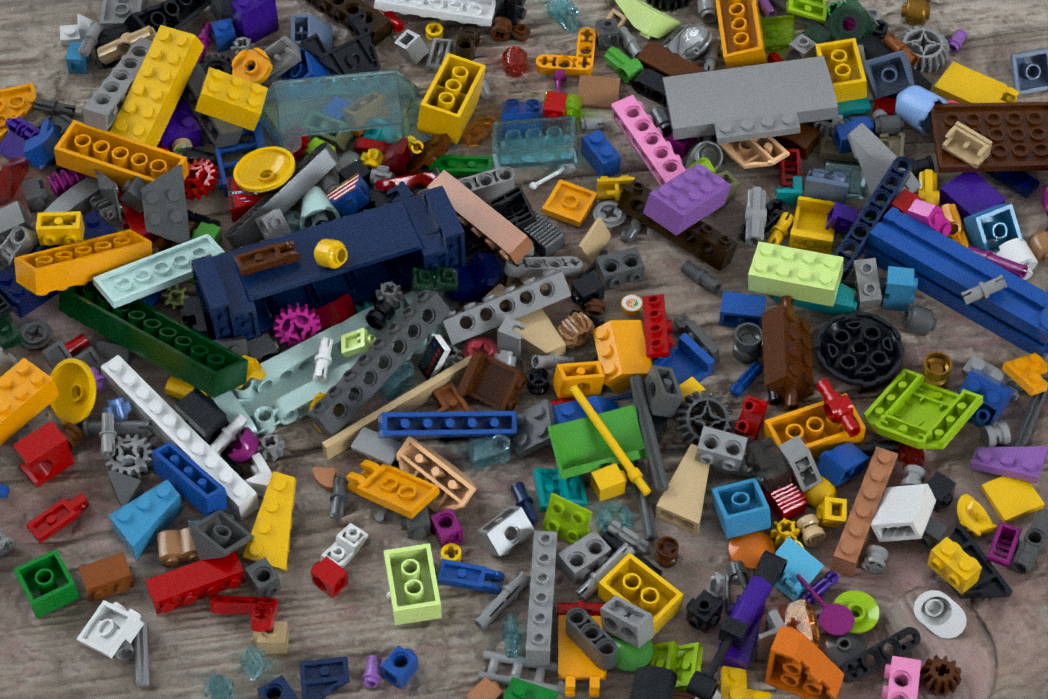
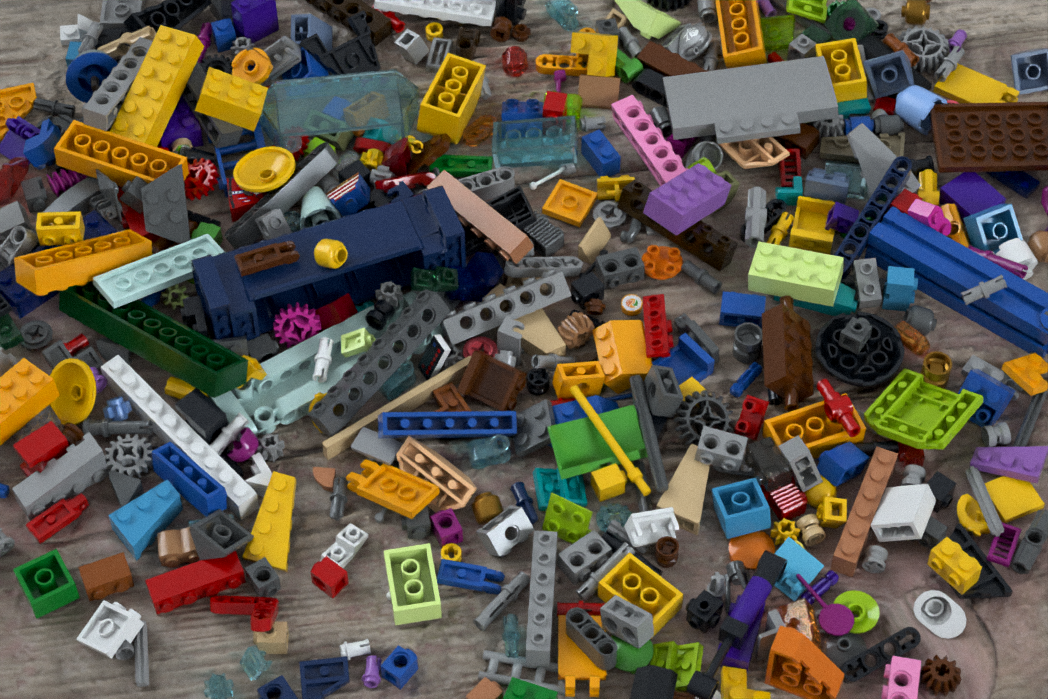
light grey axle [99,412,117,457] -> none
blue brick [833,121,860,154] -> none
tan hinge [942,121,992,169] -> none
none -> light grey wedge [12,432,108,520]
none -> blue piece [66,50,118,103]
none -> white pin [339,639,371,660]
none -> pearl gold head [471,492,504,525]
none -> yellow brick [570,31,618,77]
none -> white hinge [624,507,679,548]
none -> orange dish [641,245,683,280]
none -> dark grey brick [838,317,872,355]
none -> clear orange beam [894,321,930,356]
none -> light grey pin [934,46,965,82]
none -> light grey axle [965,466,1004,537]

